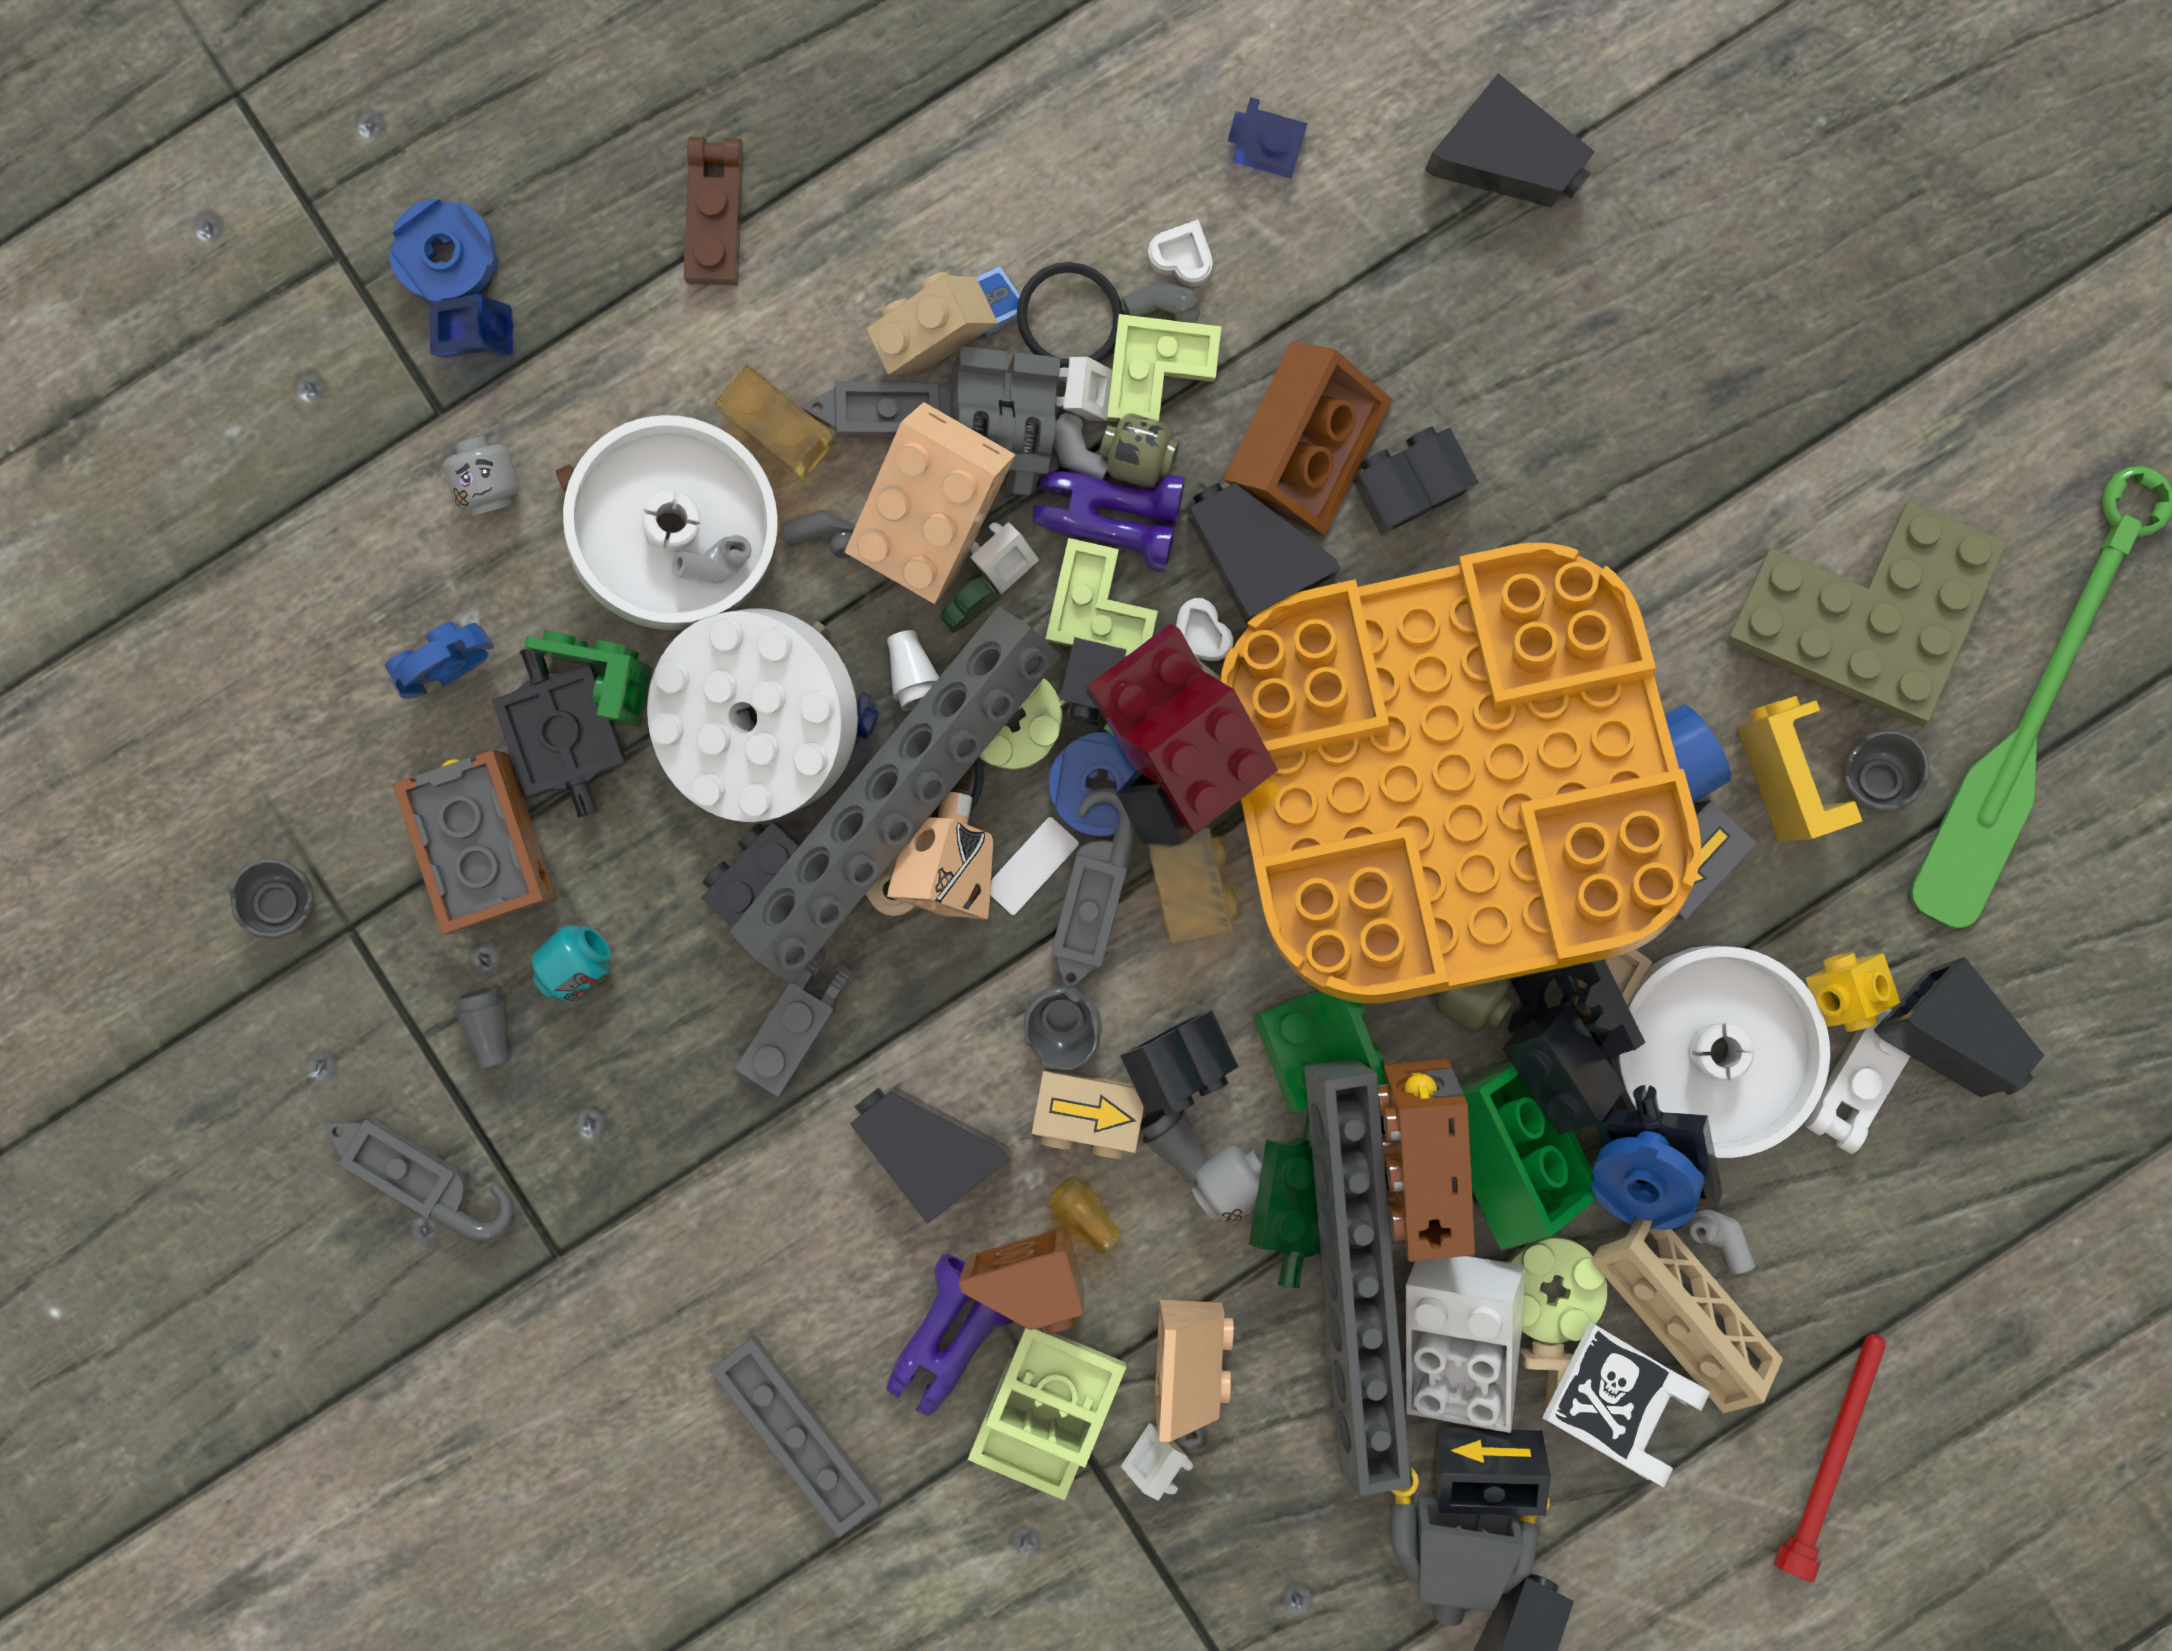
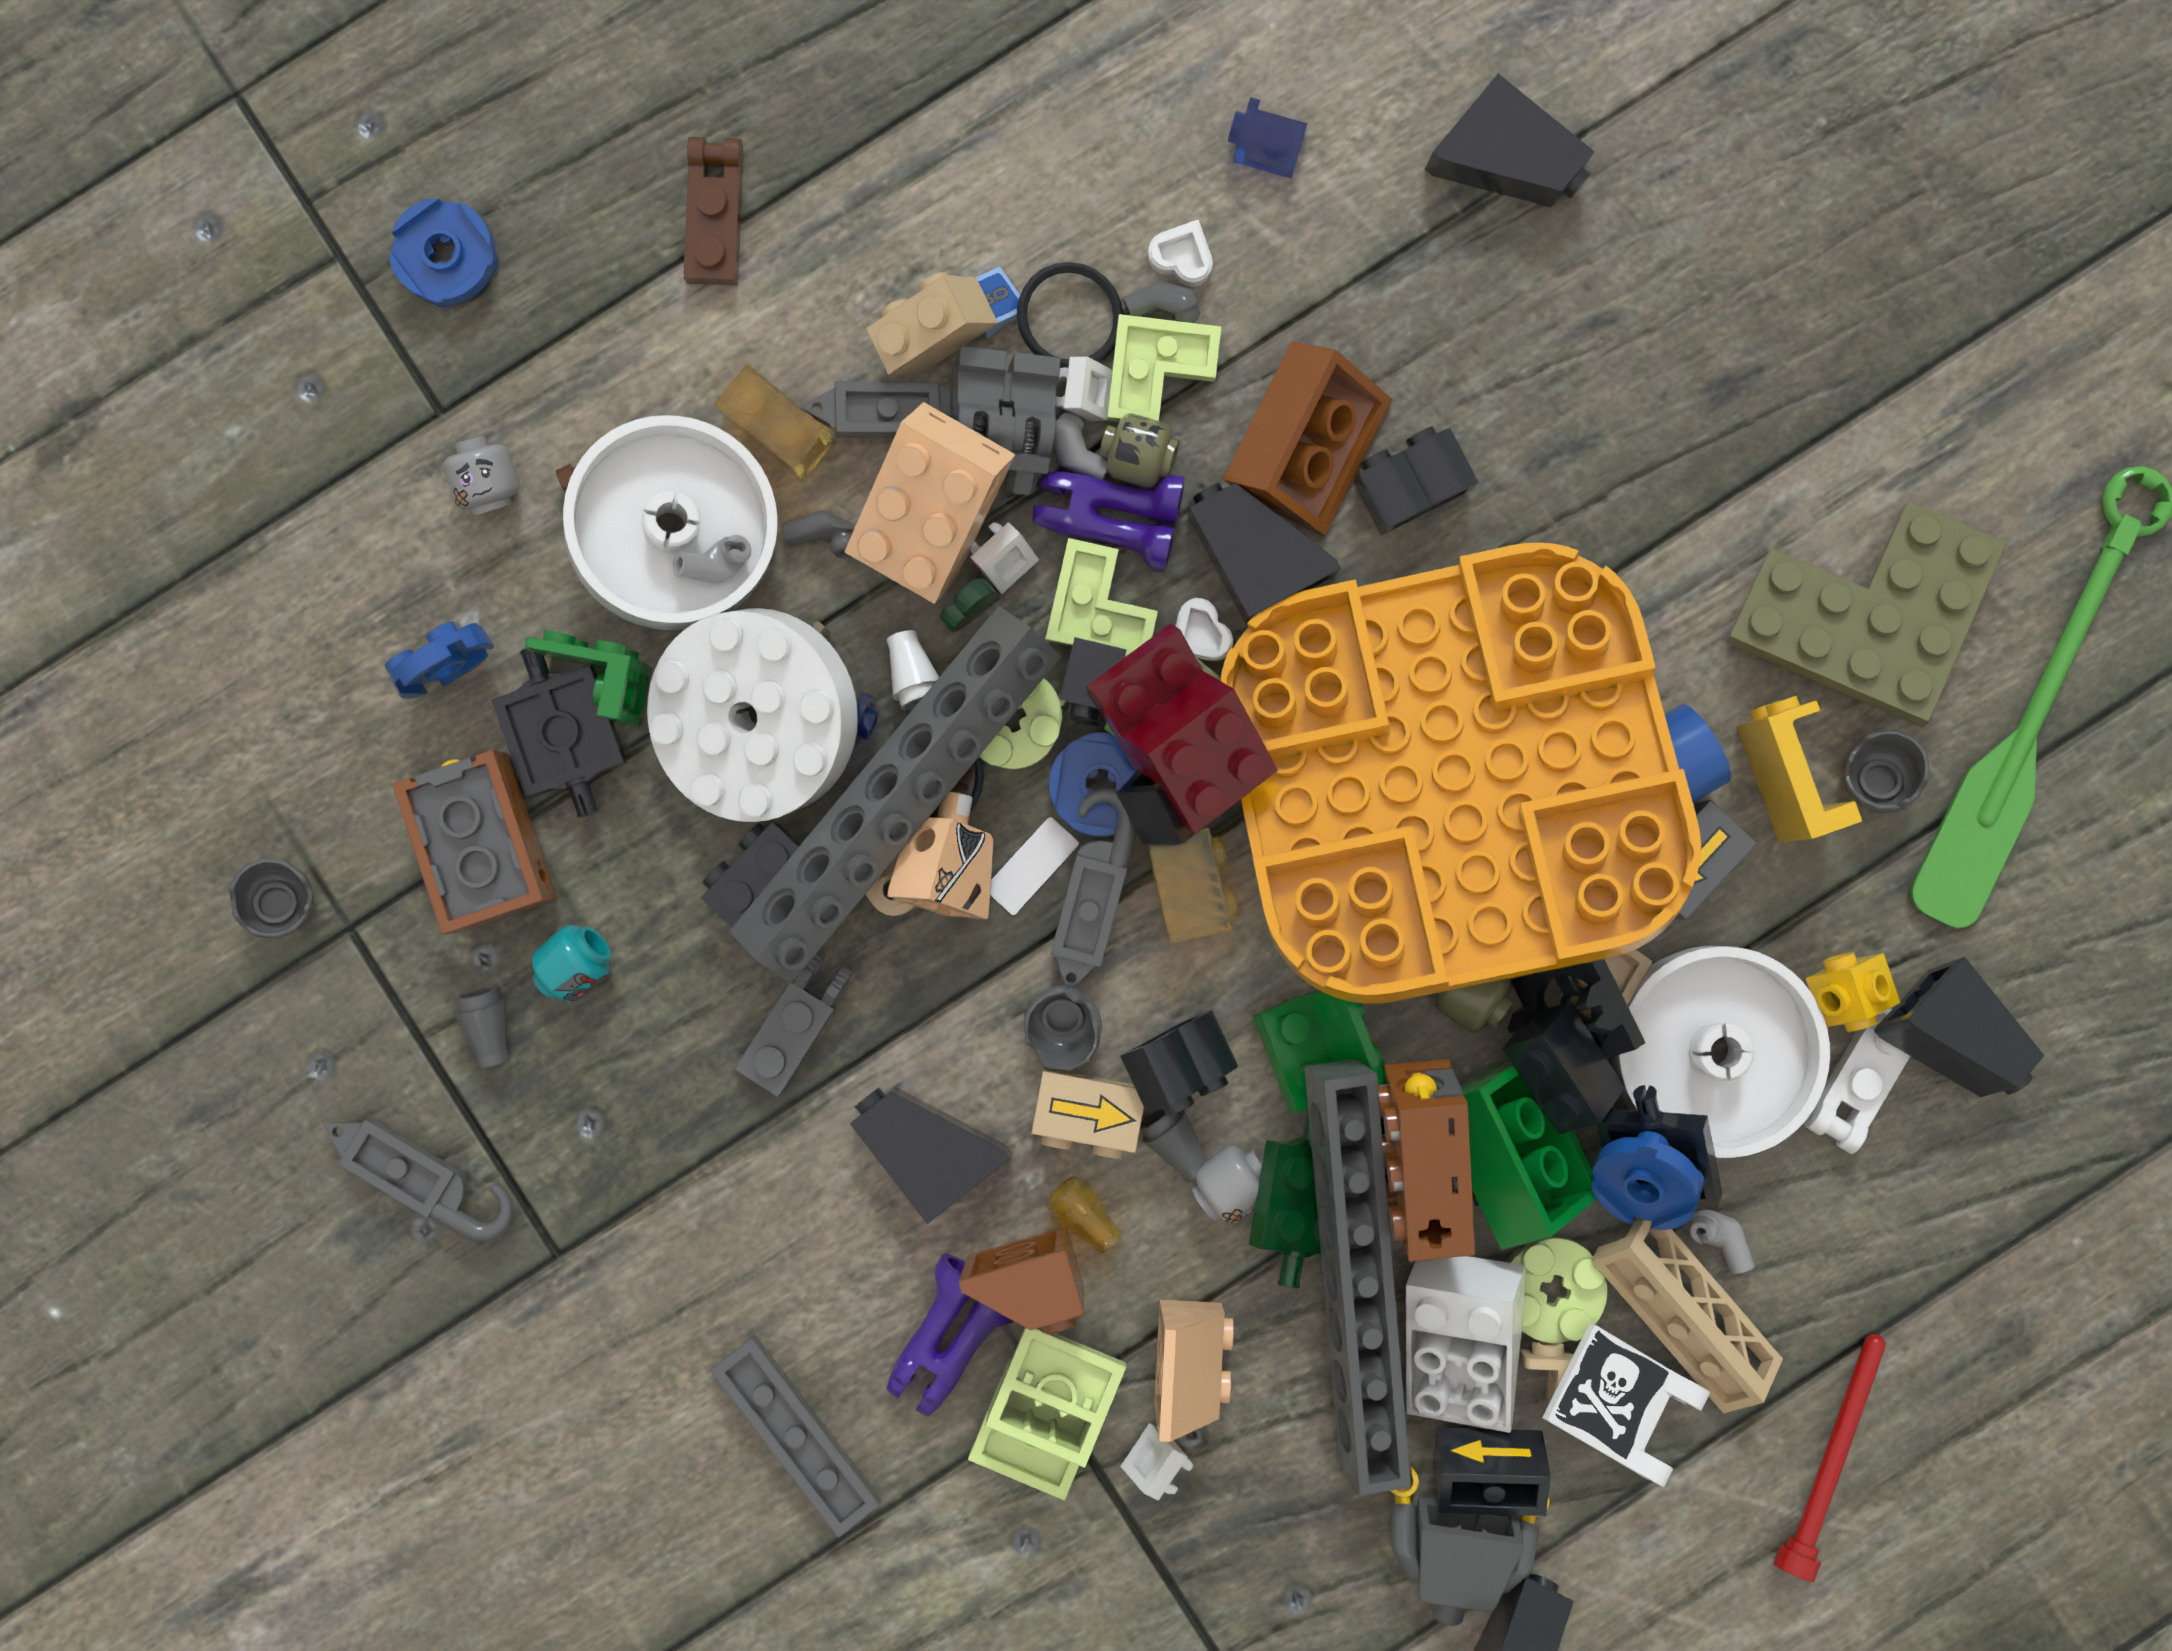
clear blue bracket [429,294,514,358] -> none

